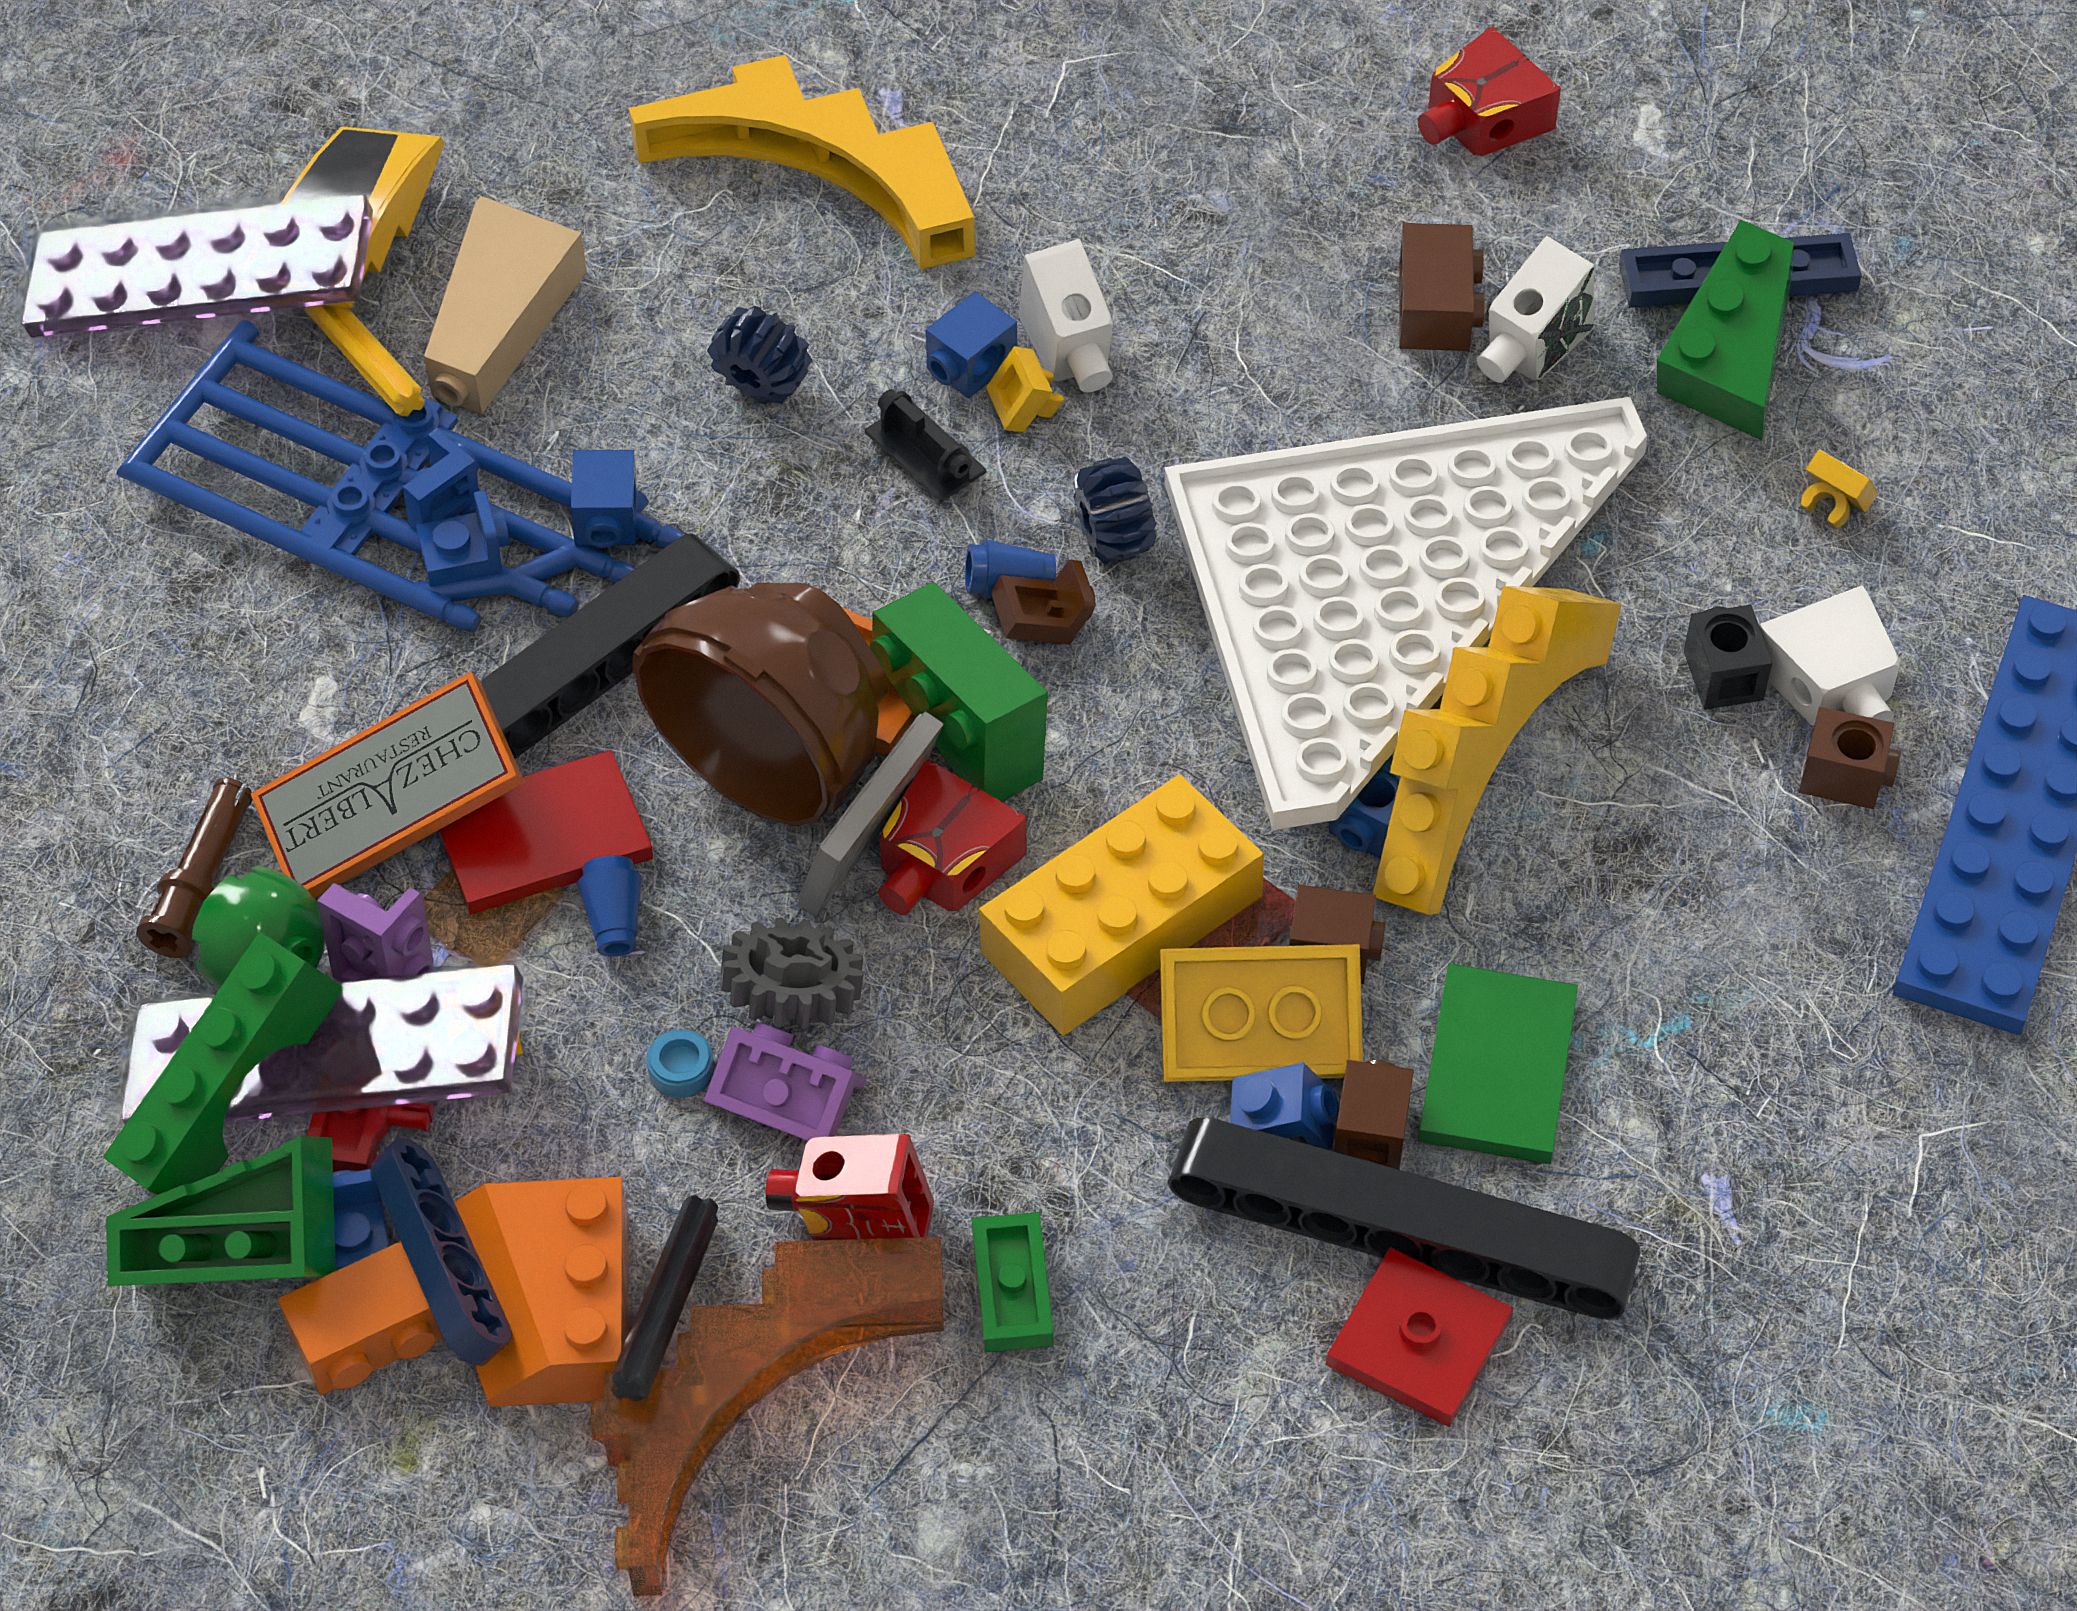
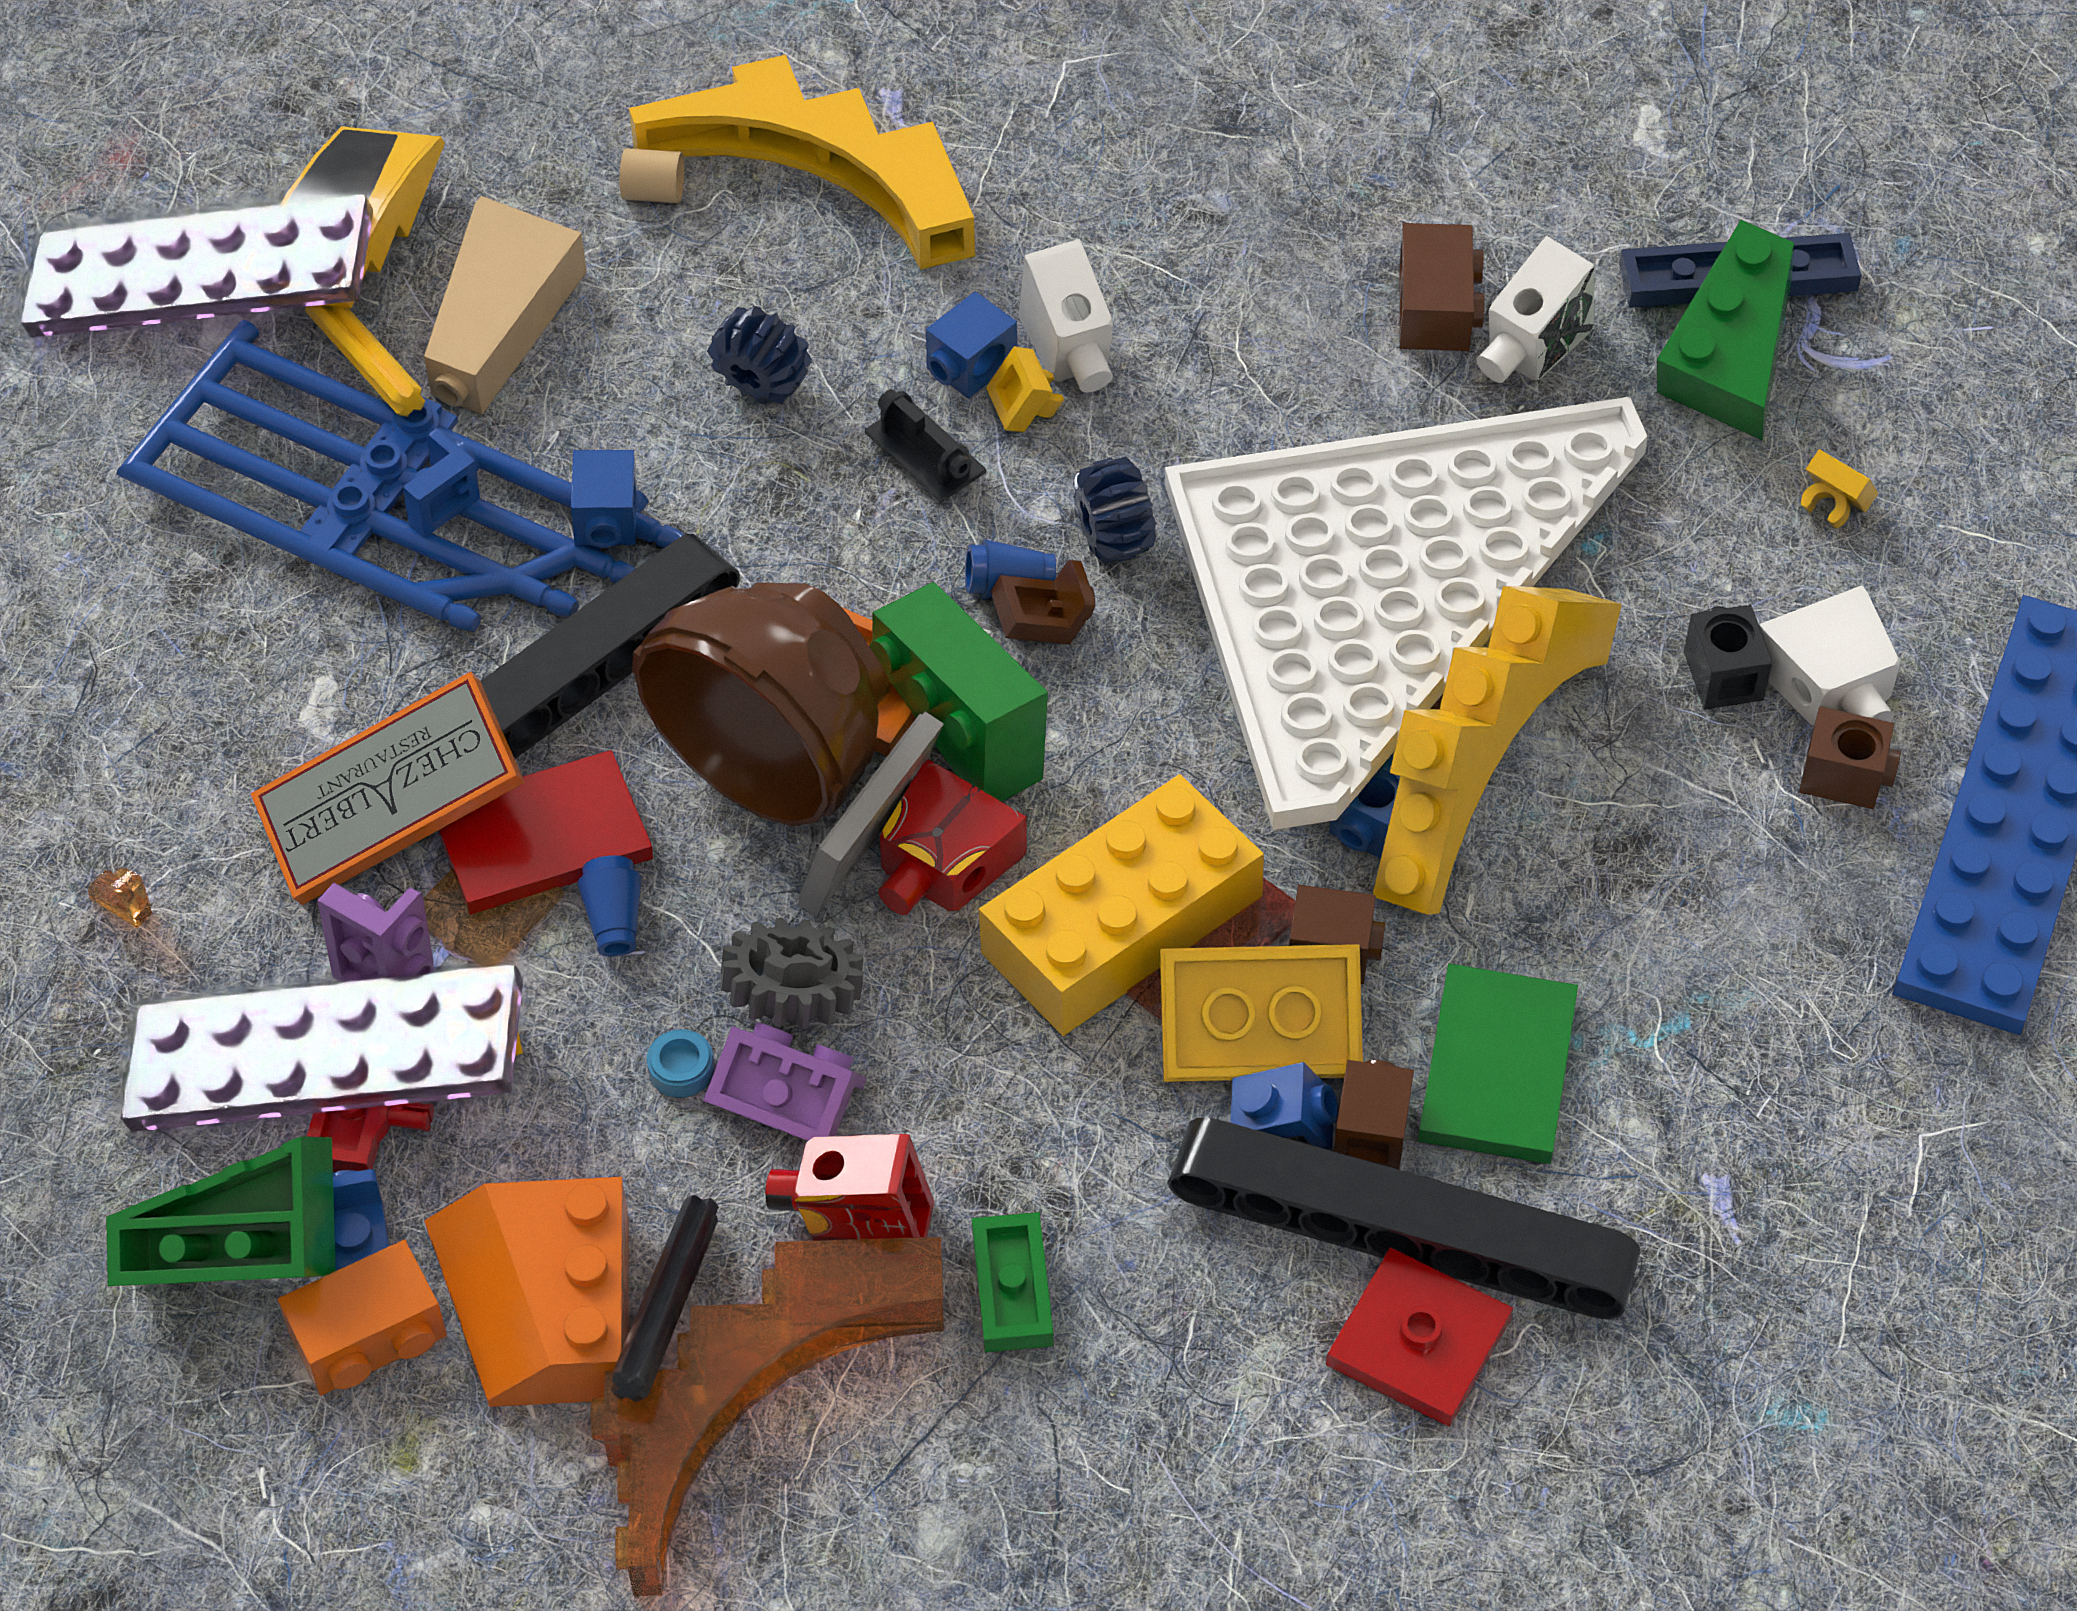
green arch [103,931,345,1195] -> none
reddish brown pin [136,778,253,958] -> none
green cylinder [192,866,326,989] -> none
dark blue beam [370,1138,512,1366] -> none
blue bracket [416,490,510,587] -> none
red torso [1417,27,1561,156] -> none
none -> clear orange tile [88,868,152,928]
none -> tan beam [619,148,685,204]

